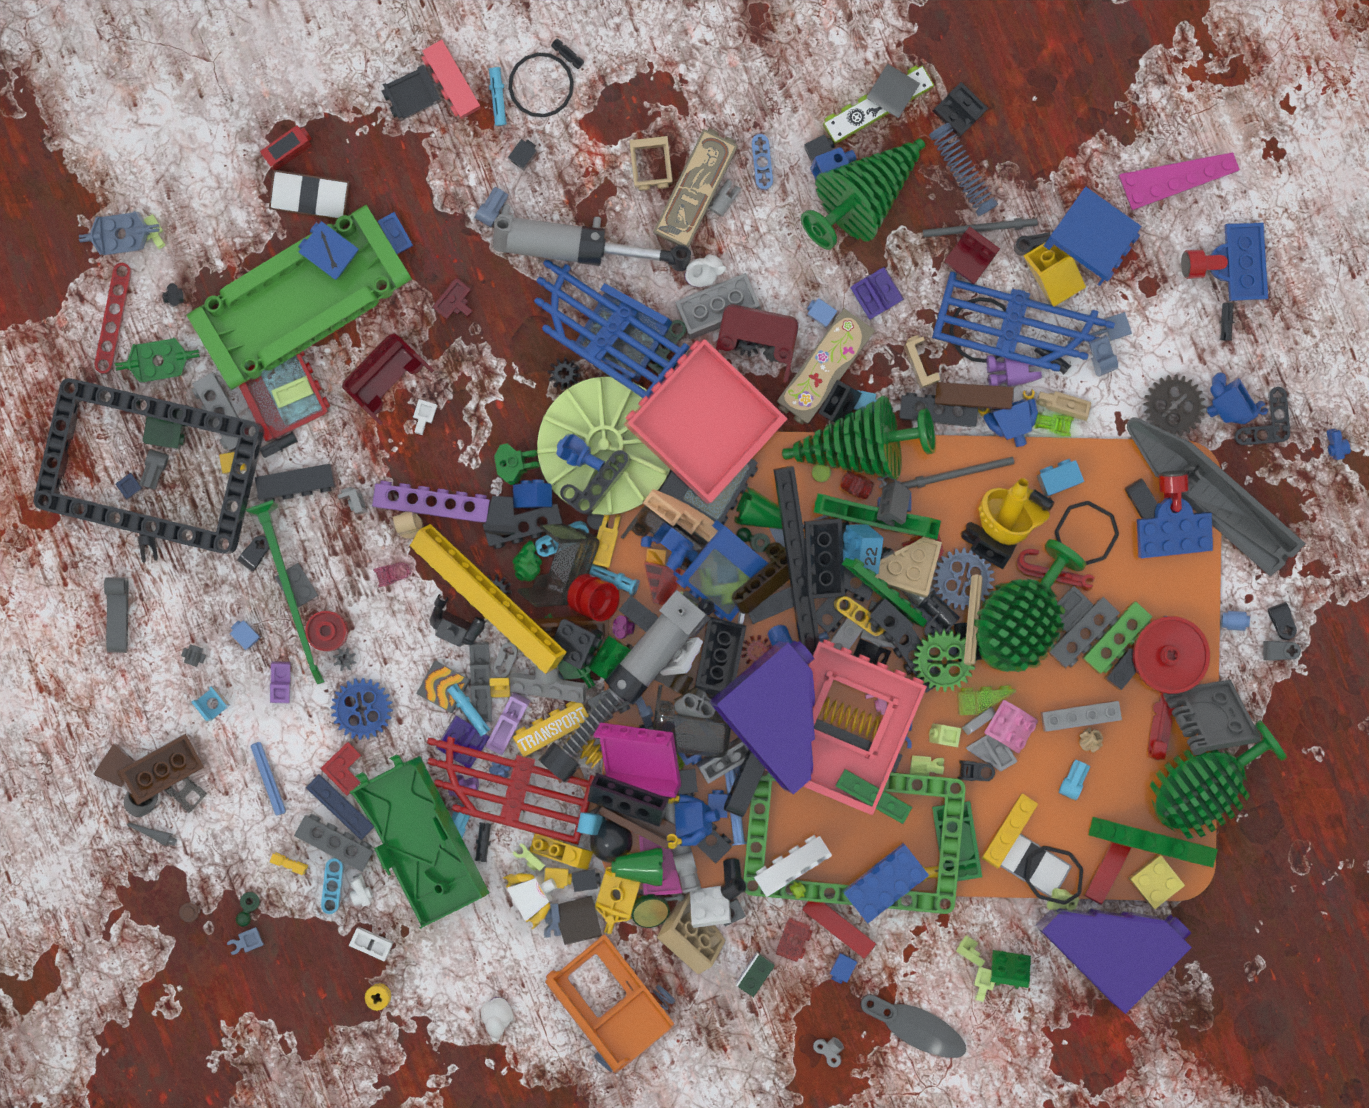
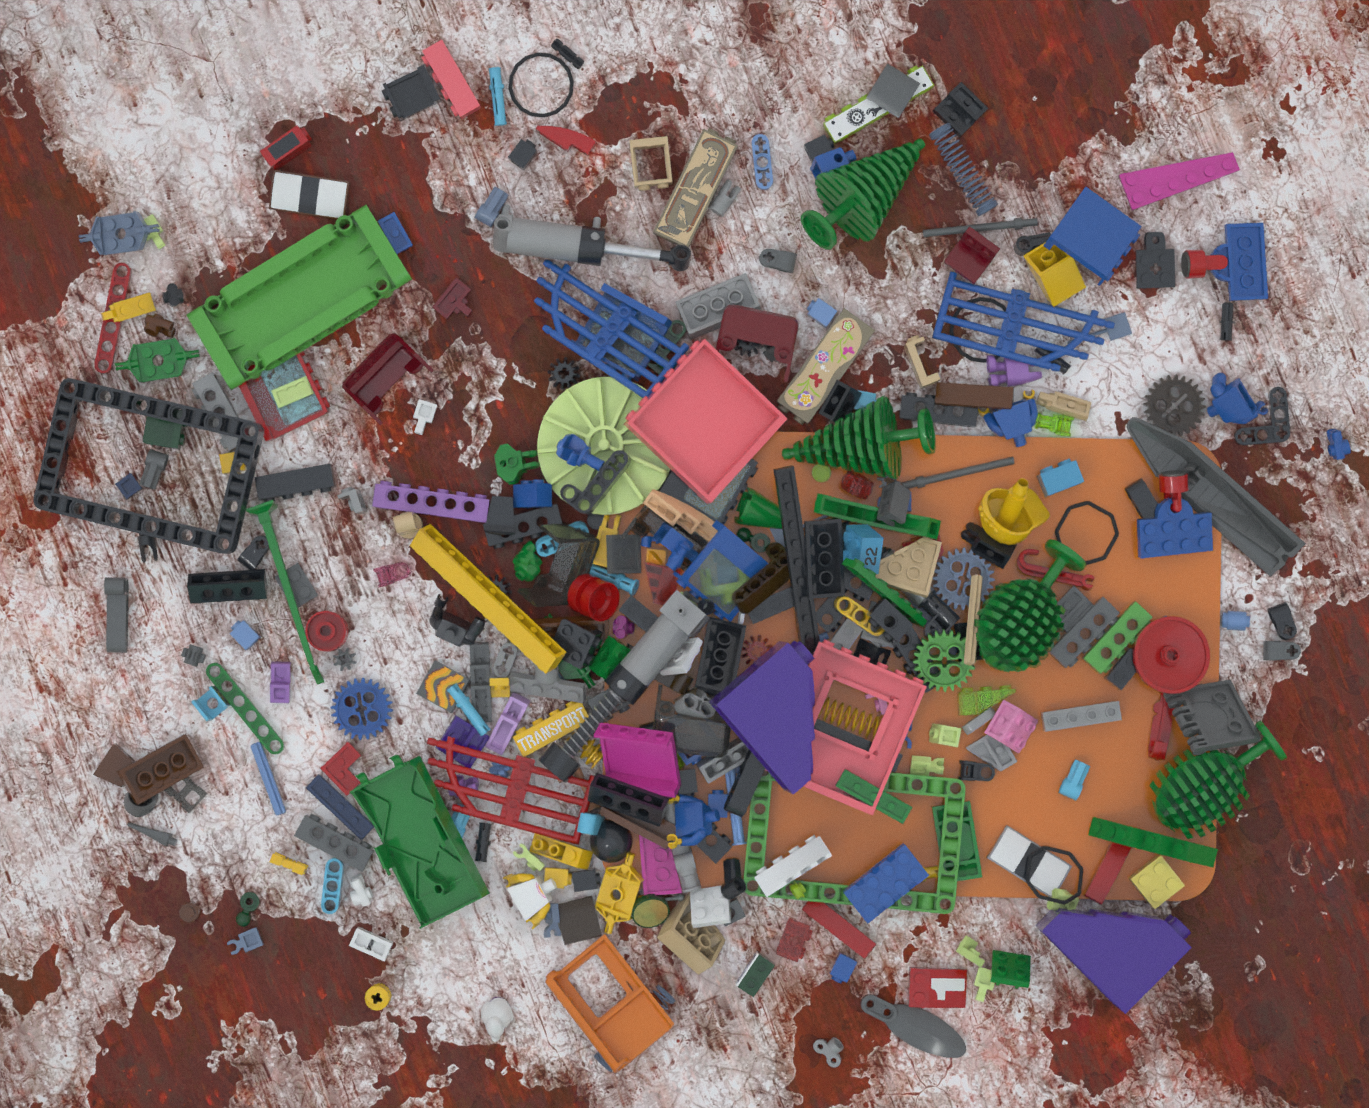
black axle [260,431,298,458] -> none
blue brick [298,221,359,280] -> none
green cone [611,848,663,886] -> none
sand blue plate [635,696,654,727] -> none
white hair [684,254,726,287] -> none
blue piece [768,625,793,647] -> none
dark purple slope [850,267,904,320] -> none
yellow plate [982,794,1038,869] -> none
black pin [1029,489,1055,512] -> none
tan gear [1079,728,1103,753] -> none
sand blue brick [1088,335,1118,377] -> none
none -> yellow hinge [101,292,156,322]
none -> reddish brown plate [144,314,176,338]
none -> black brick [187,569,268,604]
none -> green beam [206,663,285,754]
none -> red slope [536,126,596,156]
none -> dark grey plate [606,535,641,574]
none -> dark grey piece [759,249,797,273]
none -> red slope [908,967,967,1008]
none -> black plate [1135,232,1175,289]

